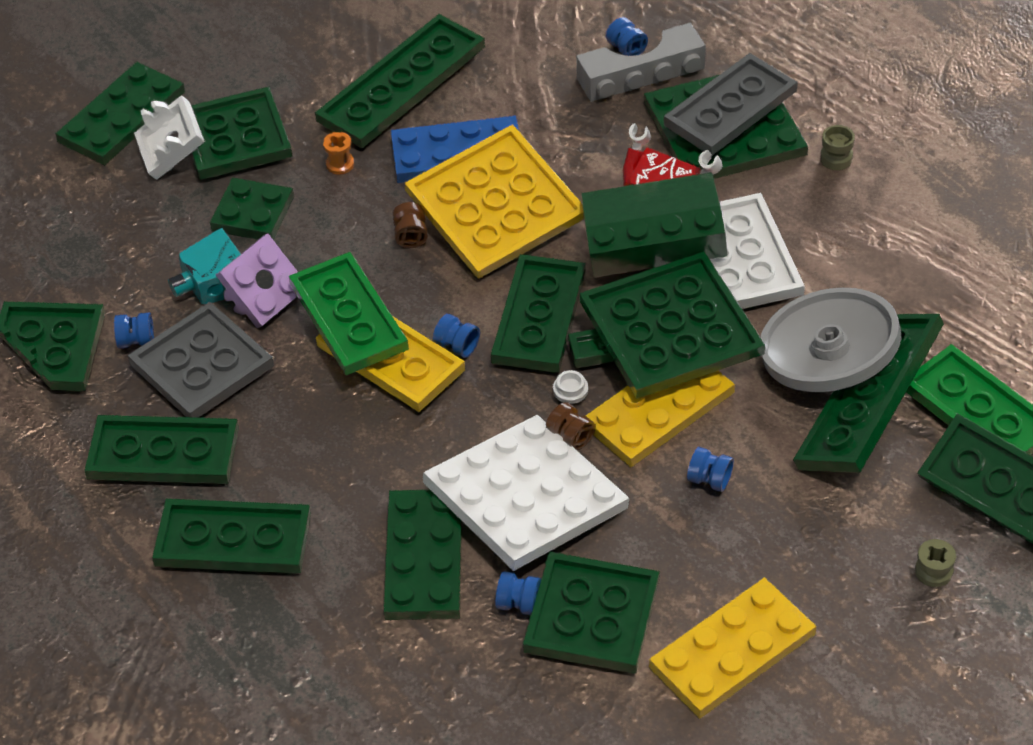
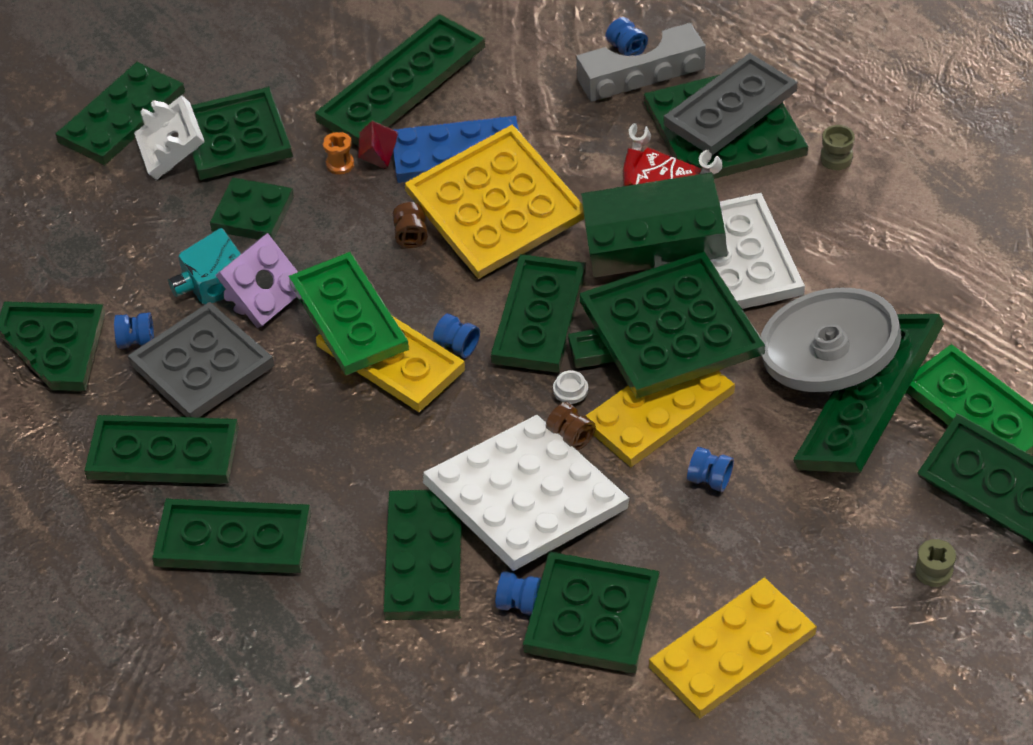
none -> dark red slope [358,121,398,169]

